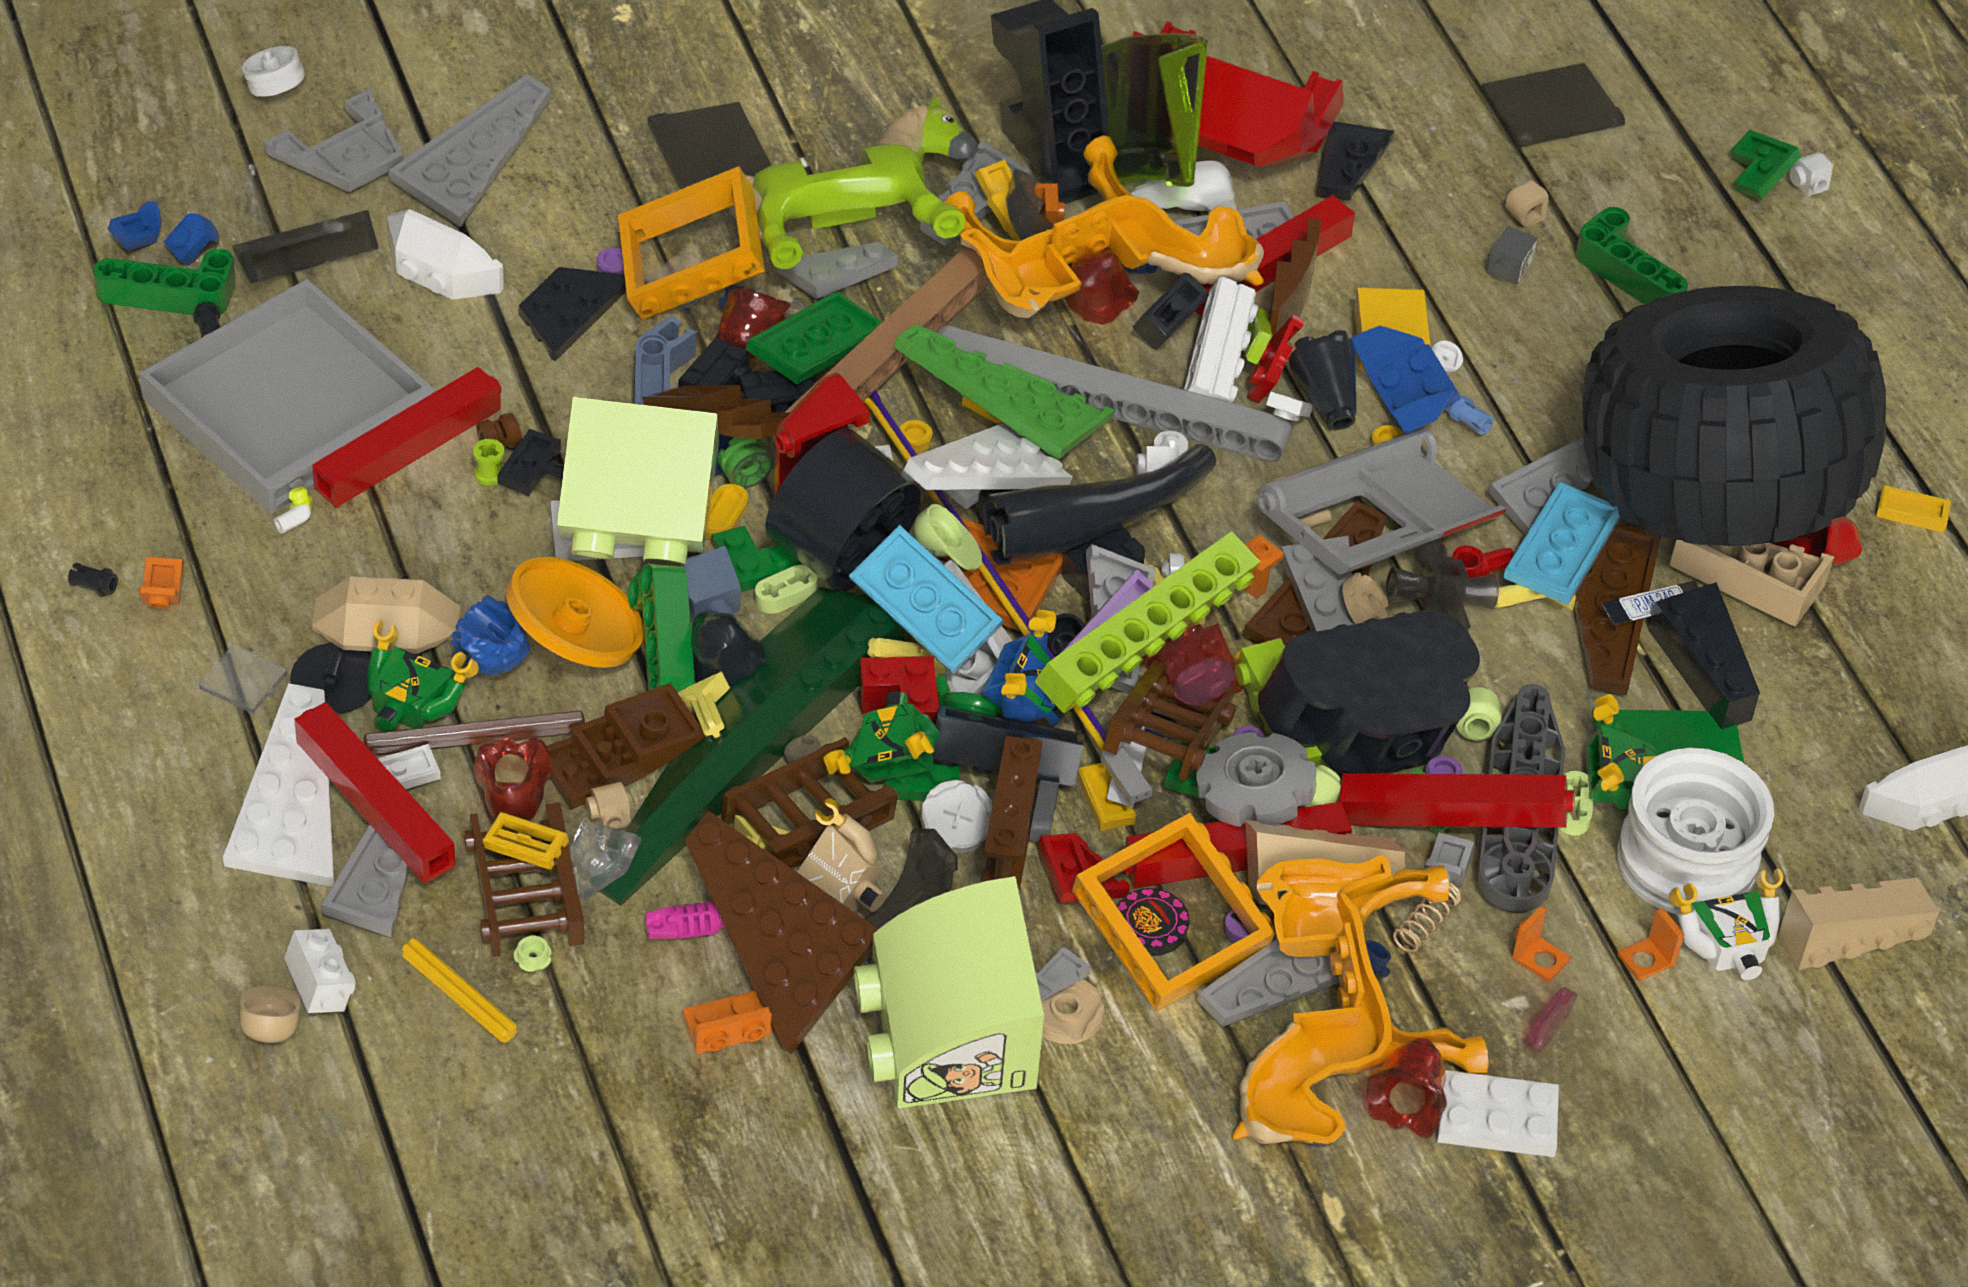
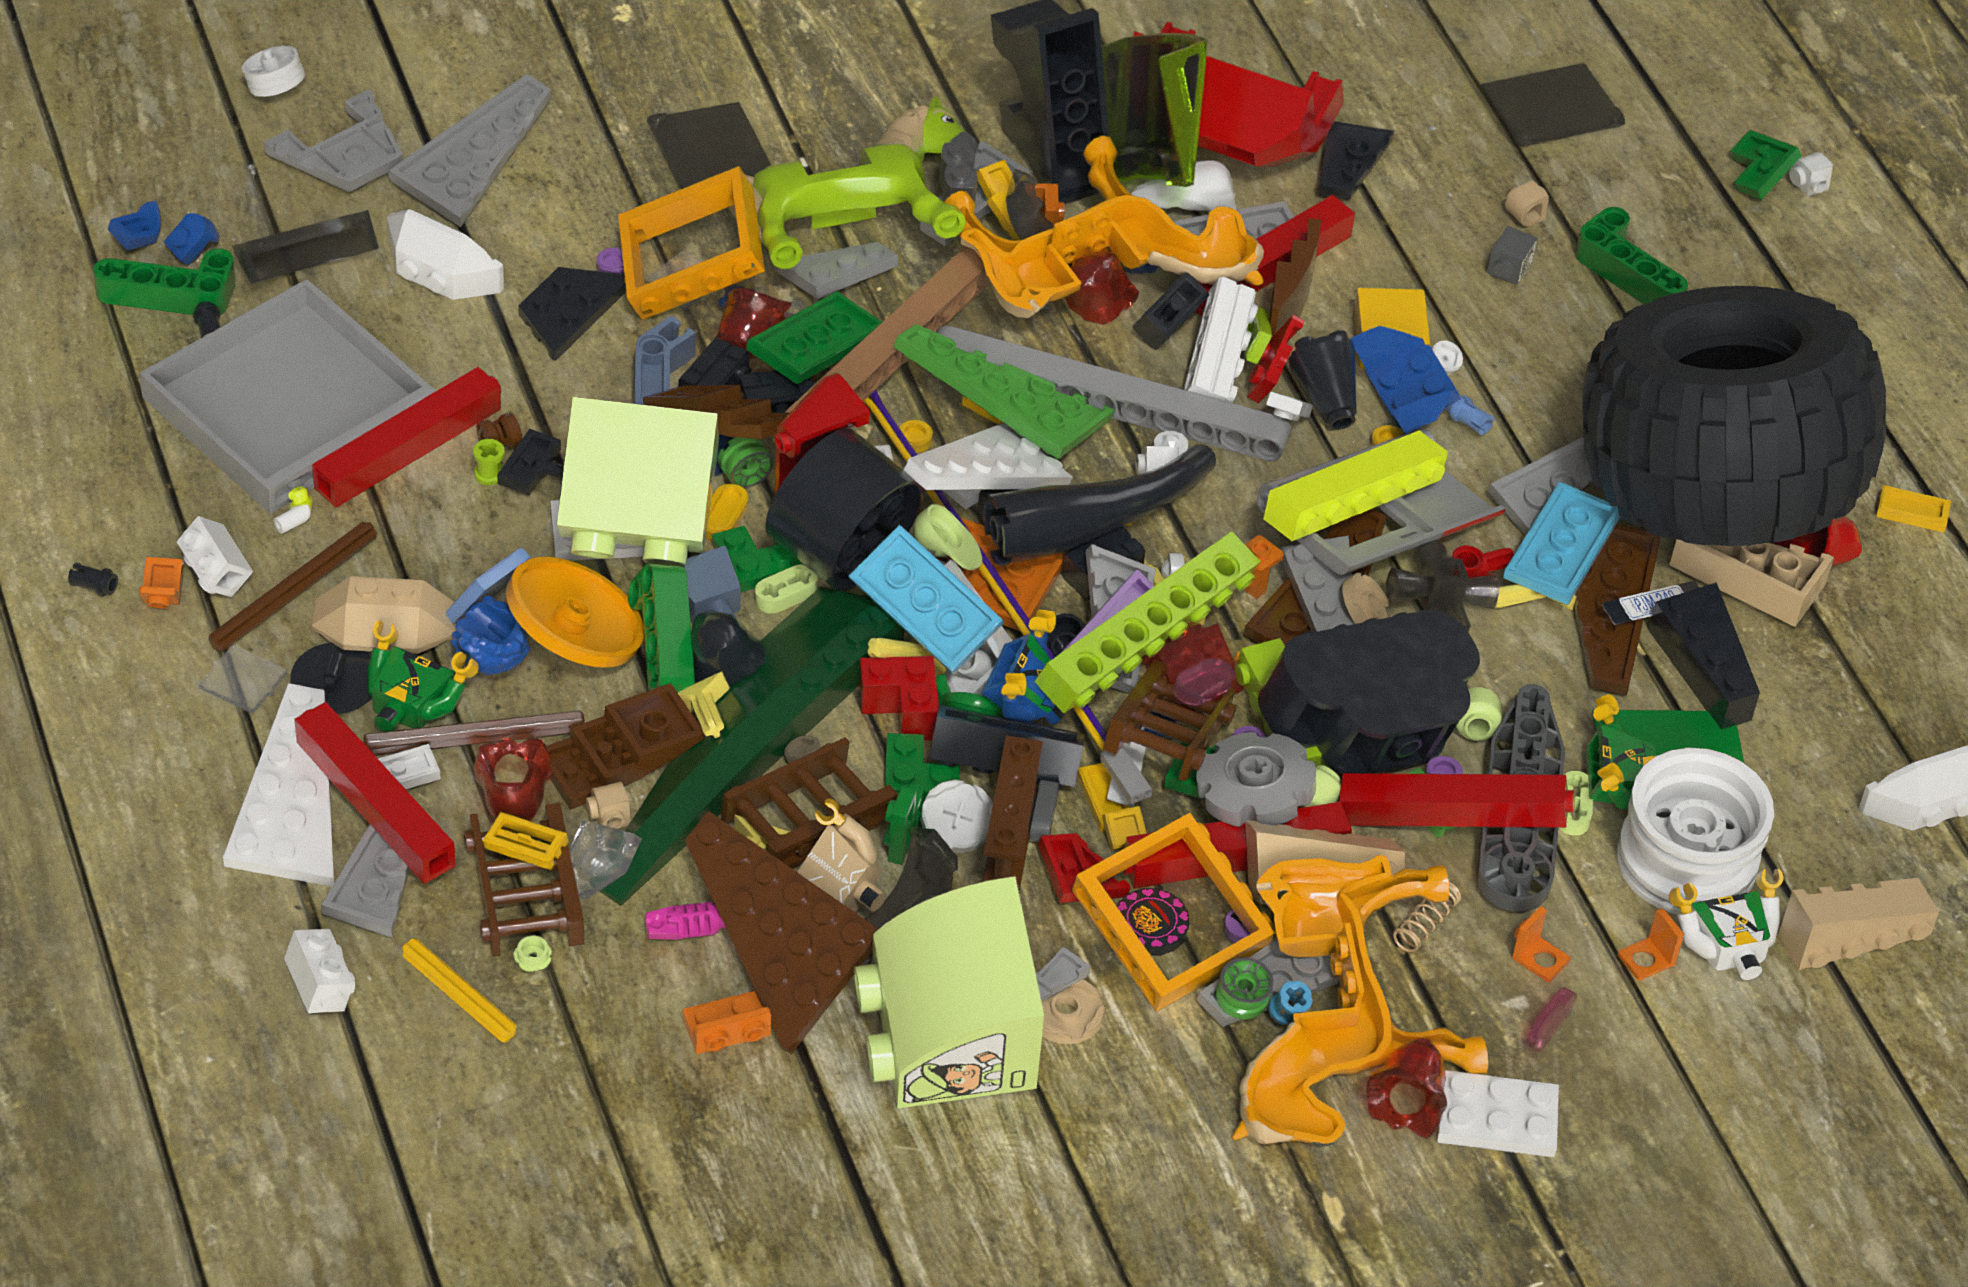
tan cap [239,986,301,1043] -> none
torso [823,691,941,783] -> none
dark blue plate [1365,940,1391,977] -> none
light grey bracket [1424,832,1475,887] -> none
none -> white brick [177,516,253,598]
none -> reddish brown axle [208,522,377,651]
none -> medium blue tile [446,548,531,624]
none -> green plate [884,783,925,865]
none -> flat silver brick [940,142,977,212]
none -> yellow tile [1102,806,1147,852]
none -> bright green wheel [1215,957,1274,1020]
none -> neon yellow brick [1263,431,1448,541]
none -> dark azure bush [1268,981,1313,1025]

